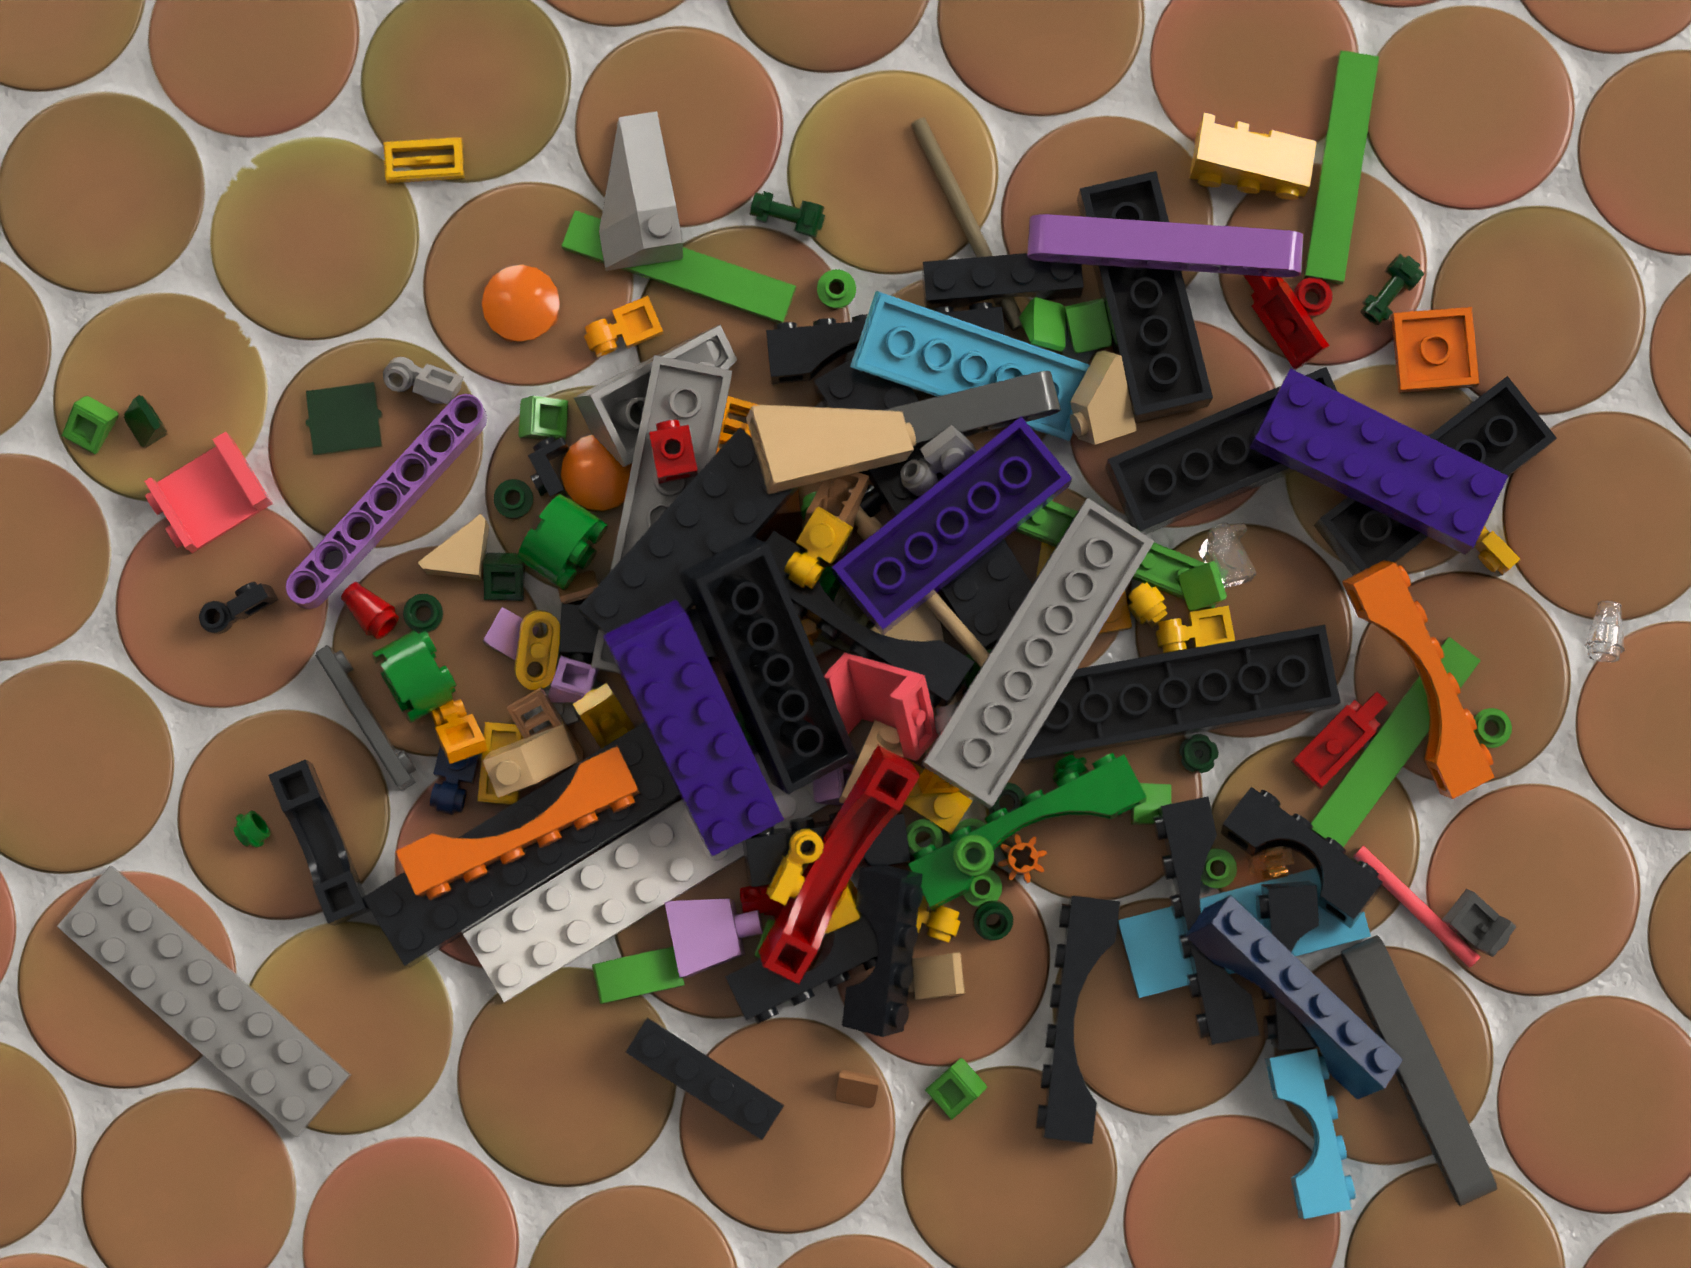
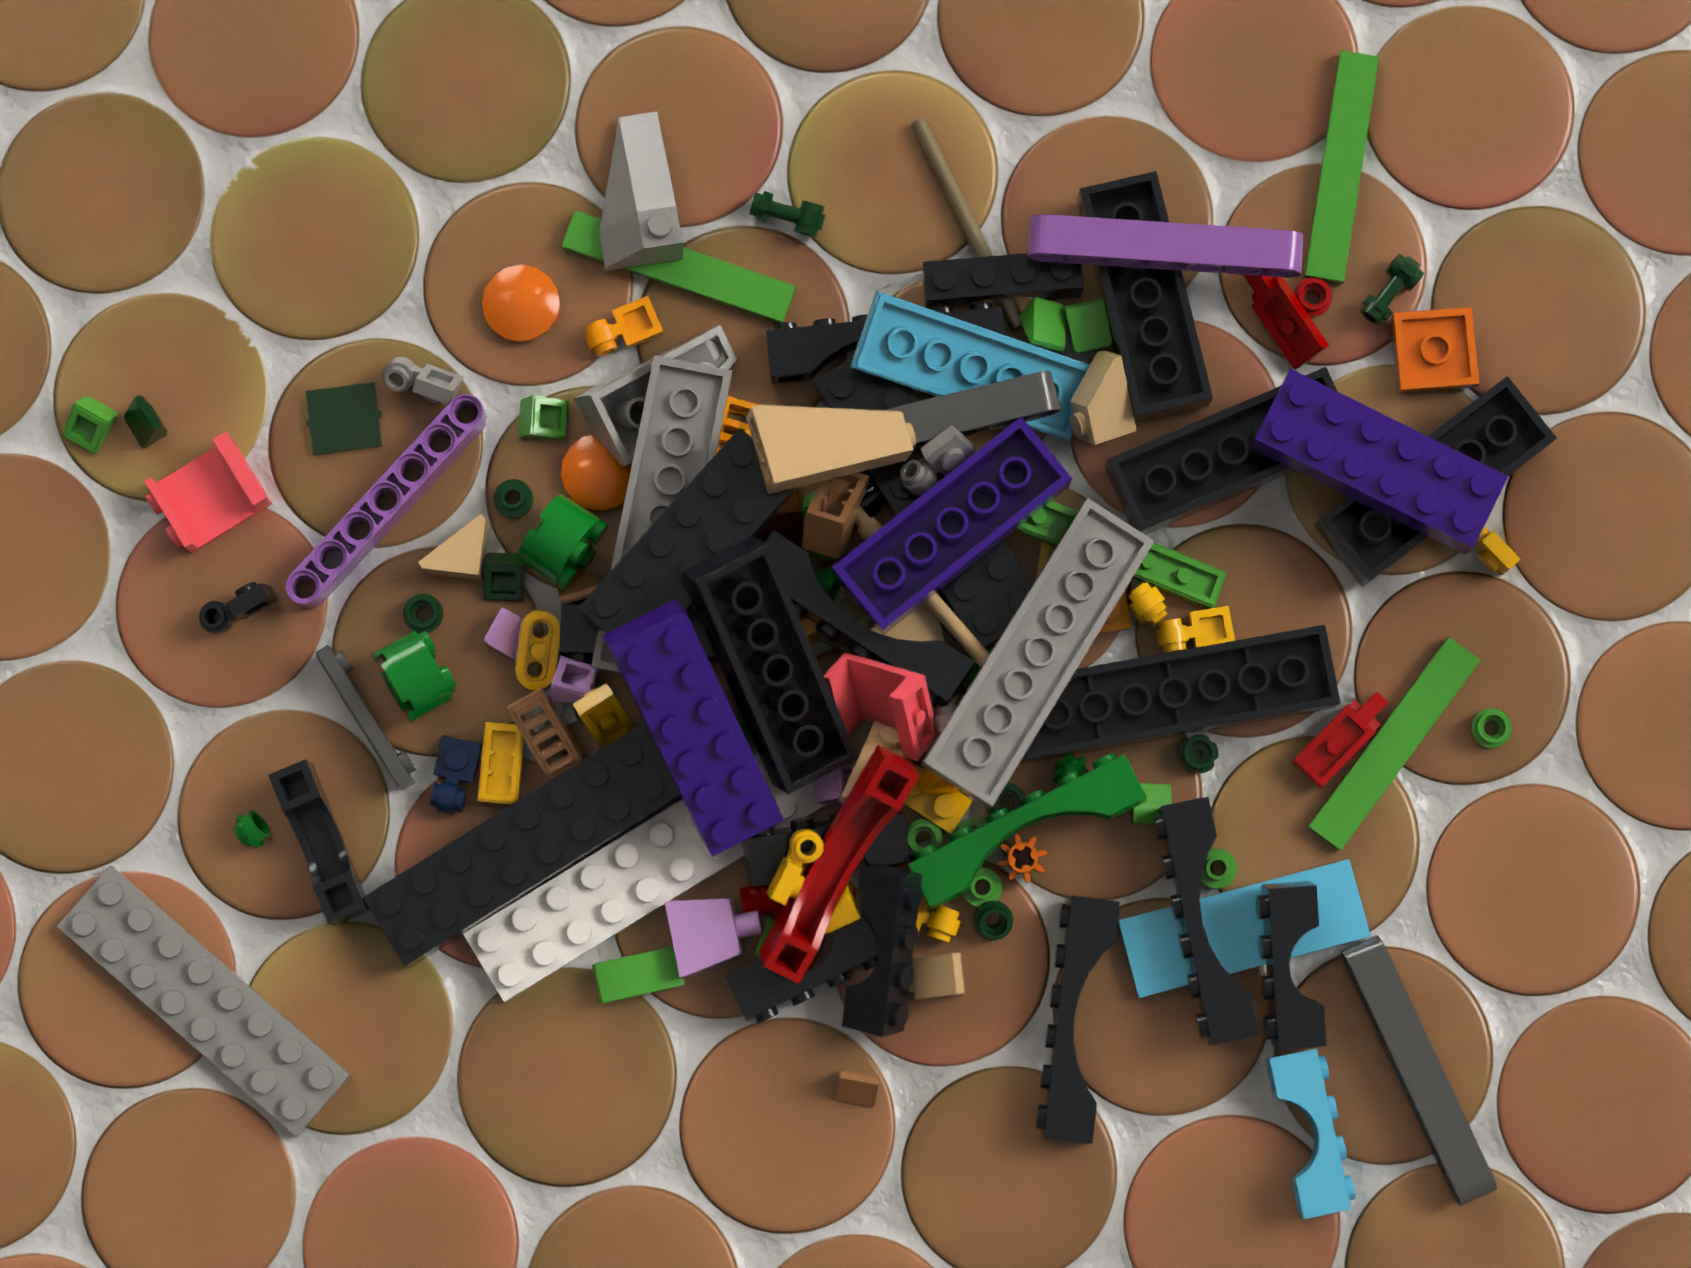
red cone [341,582,399,639] -> none
yellow tile [383,137,465,183] -> none
orange arch [396,746,640,900] -> none
light orange plate [431,699,488,764] -> none
tan slope [483,724,579,798] -> none
black bracket [528,437,569,500] -> none
black arch [626,1018,785,1140] -> none
red brick [649,419,698,484] -> none
yellow plate [784,507,853,589] -> none
bright green plate [817,269,856,309] -> none
bright green slope [925,1058,987,1120] -> none
bright green plate [953,835,994,876] -> none
bright green slope [1179,561,1227,611] -> none
dark blue arch [1186,895,1403,1100] -> none
wedge [1190,113,1317,200] -> none
clear bracket [1198,522,1257,588] -> none
black arch [1221,787,1382,929] -> none
clear orange plate [1248,846,1295,880] -> none
orange arch [1342,560,1495,799] -> none
coral bar [1352,845,1480,968] -> none
dark grey bracket [1442,889,1516,957] -> none
clear cone [1585,601,1625,662] -> none

